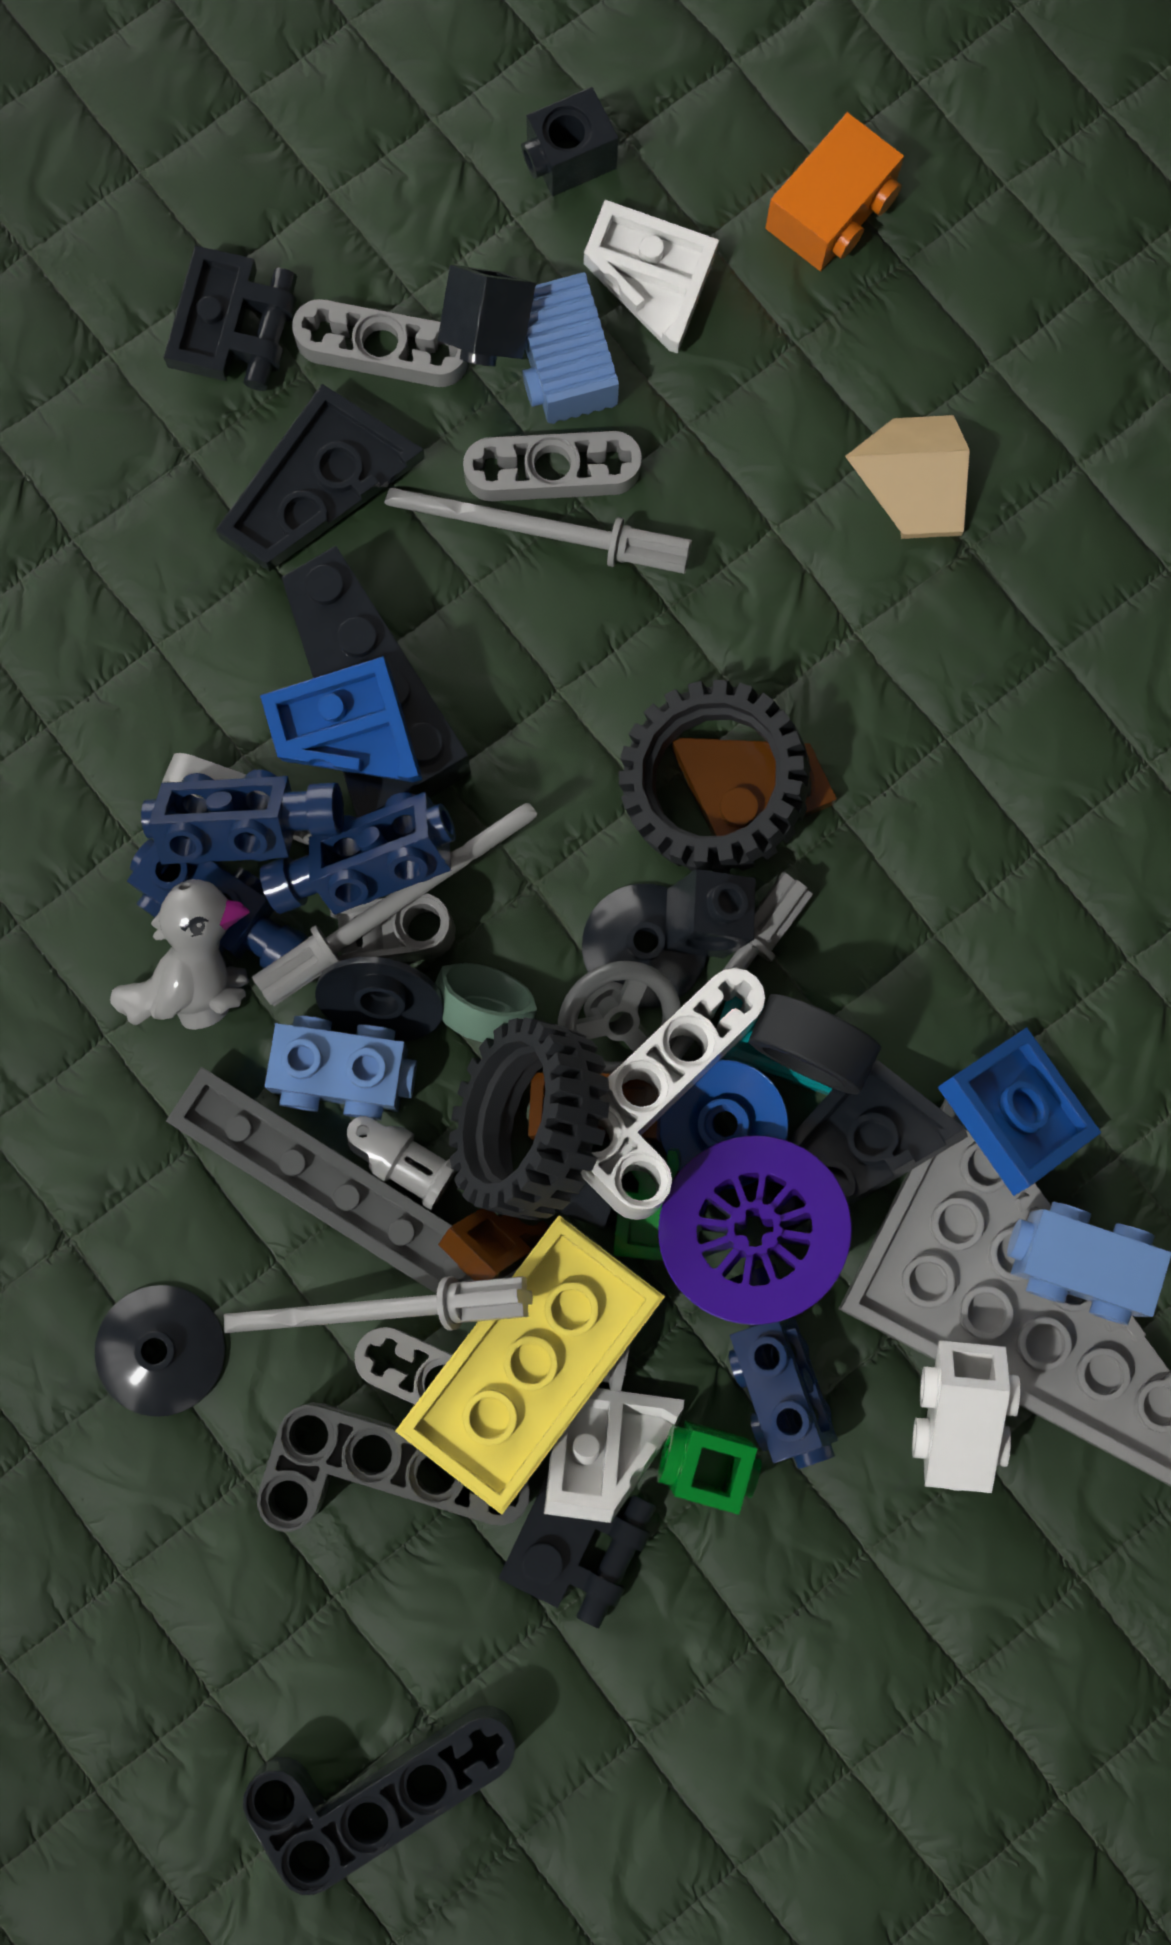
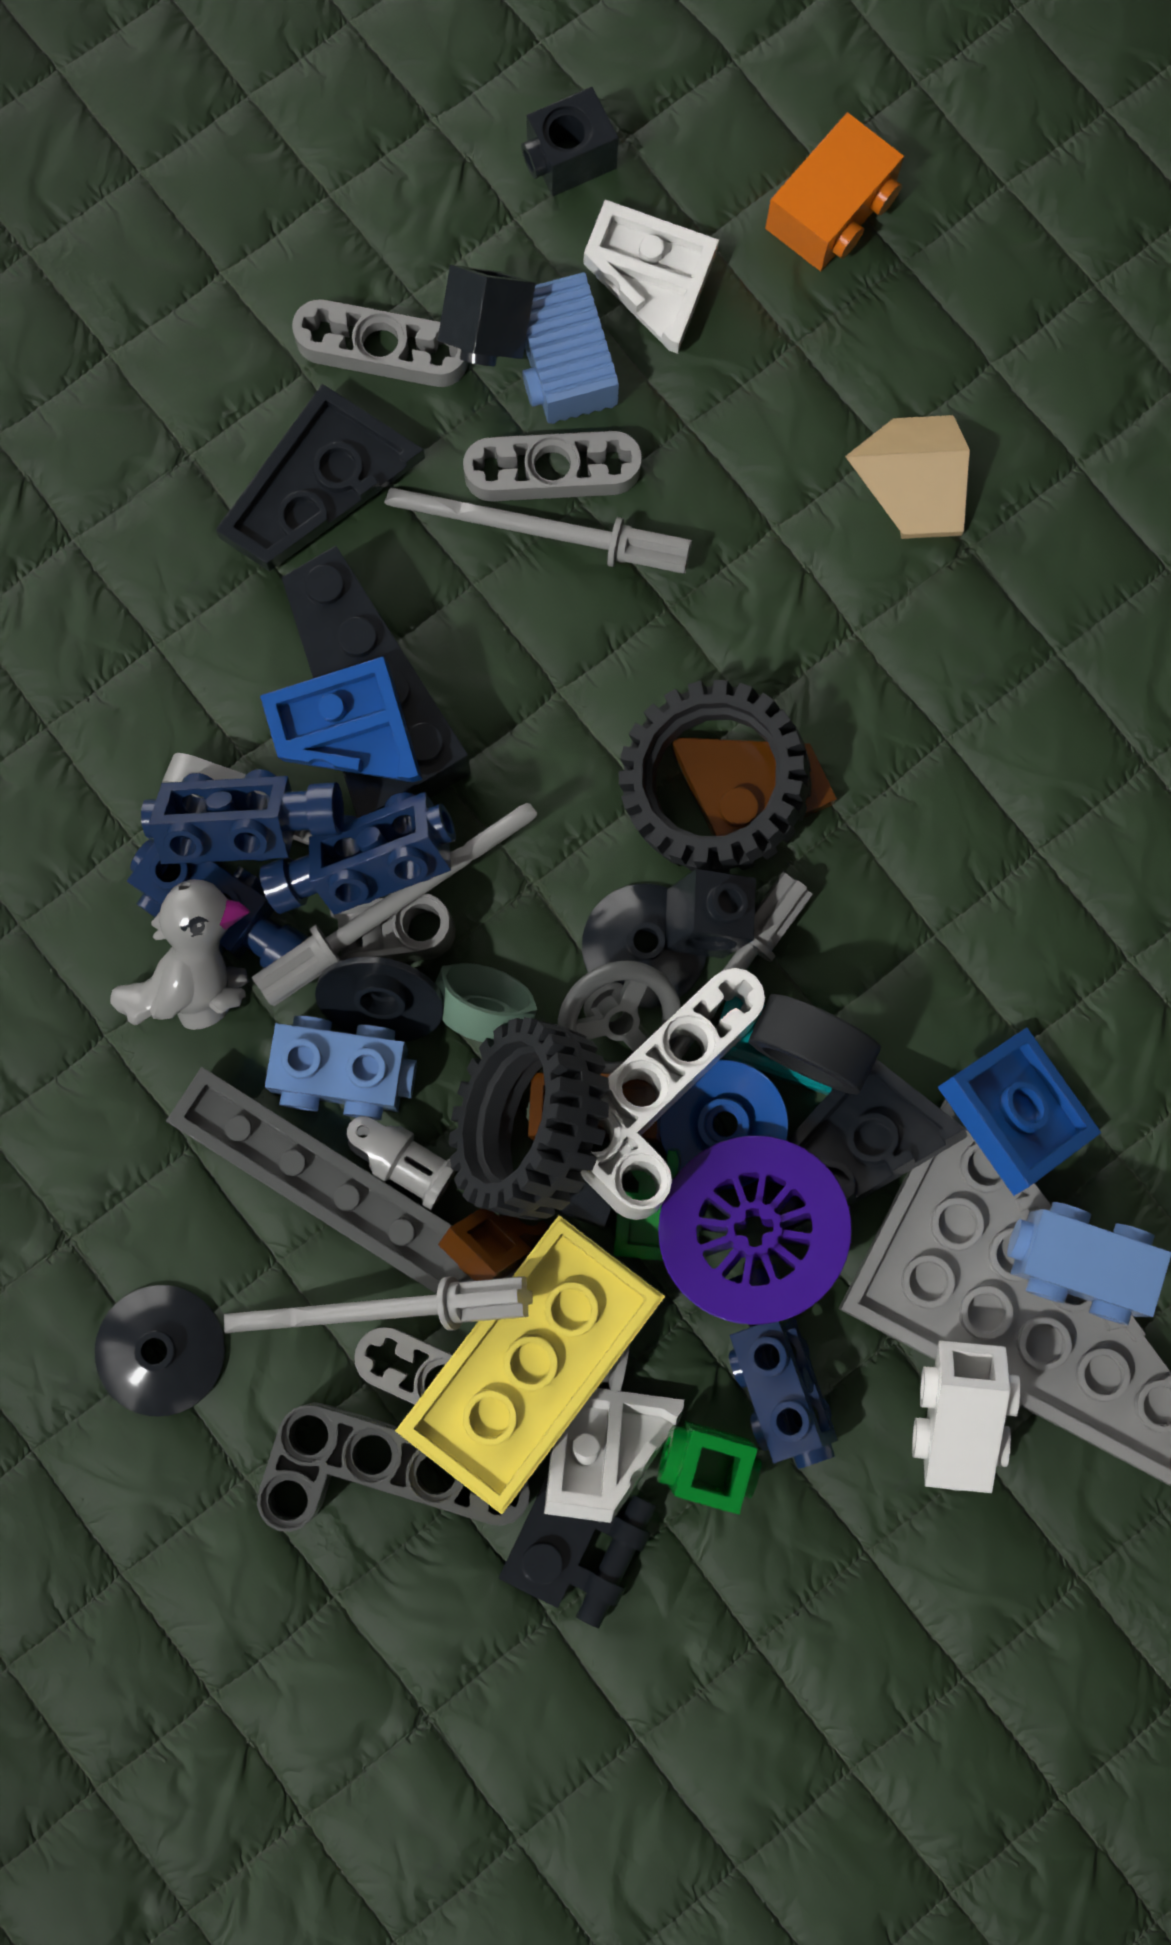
black plate [163,245,297,391] -> none
black beam [243,1706,516,1895] -> none

